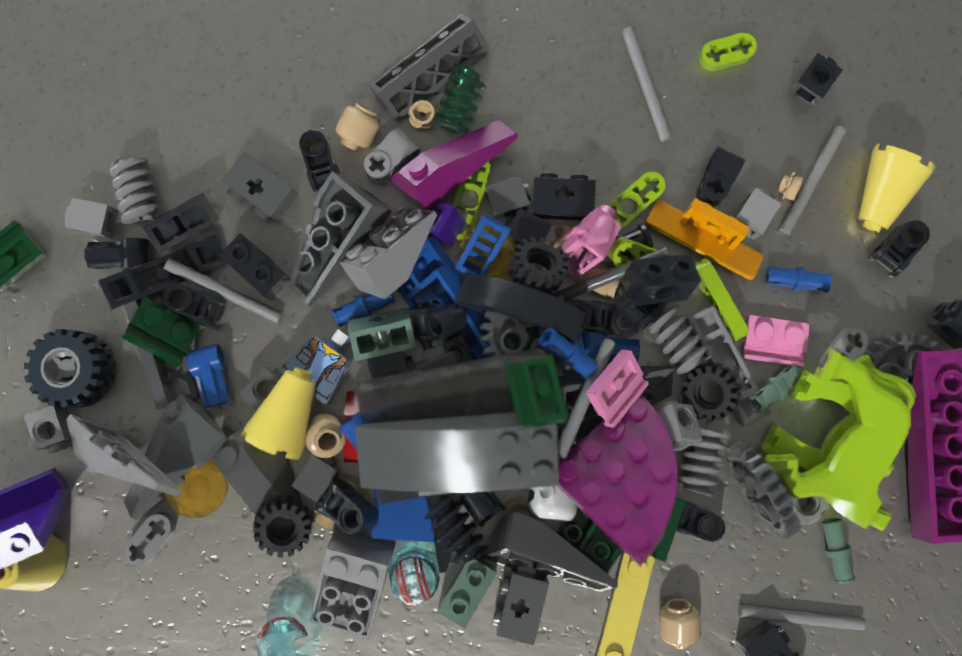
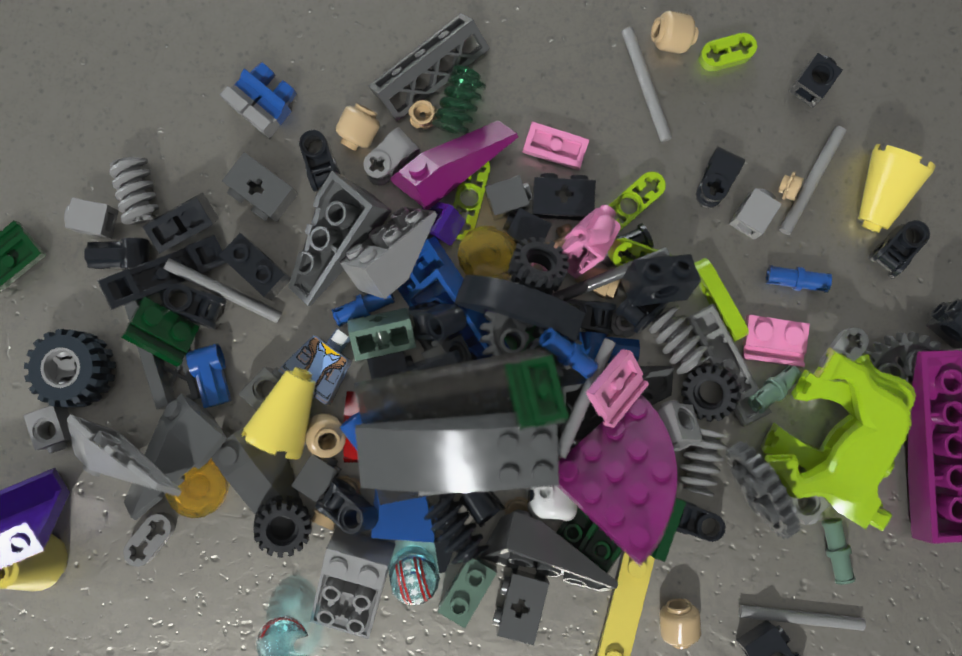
blue slope [455,213,511,276] -> none
light orange bracket [645,198,764,280] -> none
none -> hips [219,62,297,139]
none -> bright pink plate [522,121,589,170]
none -> tan head [651,11,699,54]

